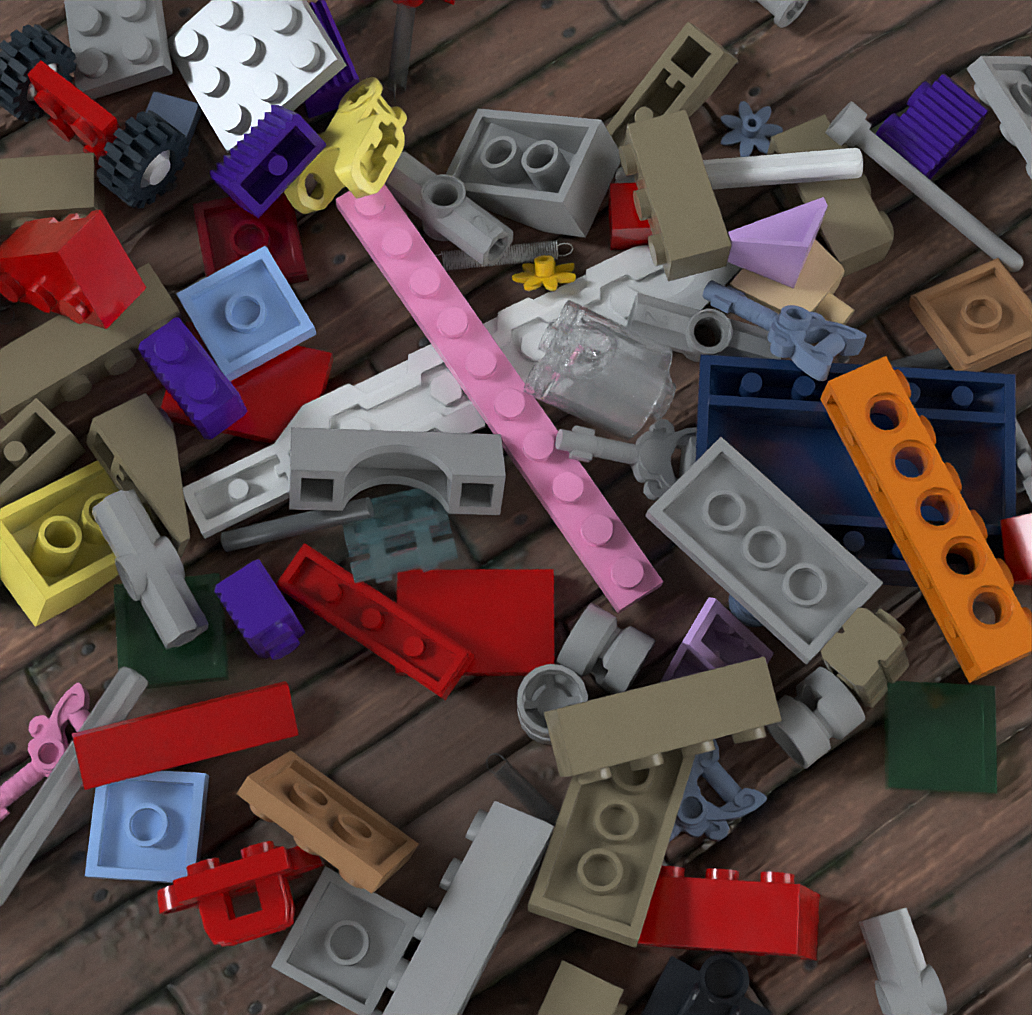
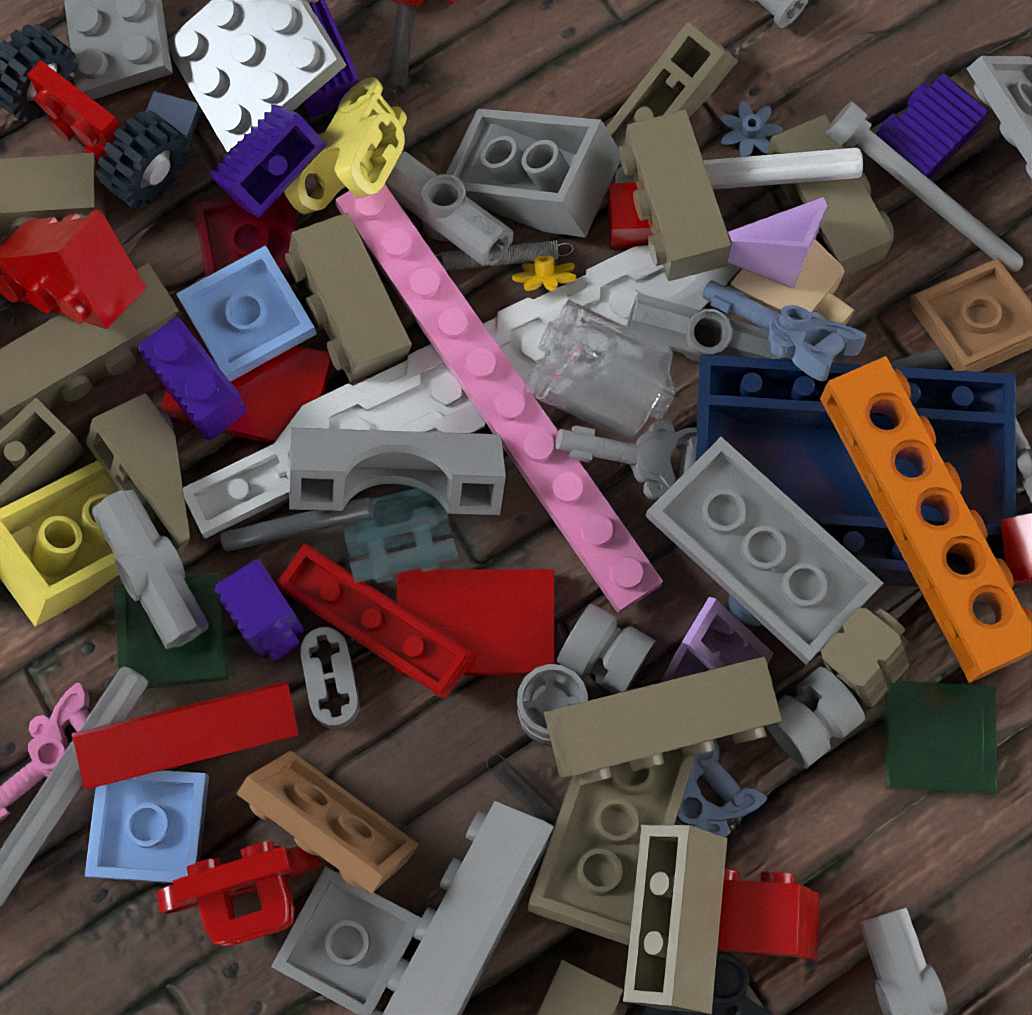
none -> dark tan brick [285,212,412,383]
none -> light grey beam [301,627,360,729]
none -> dark tan brick [623,825,727,1014]

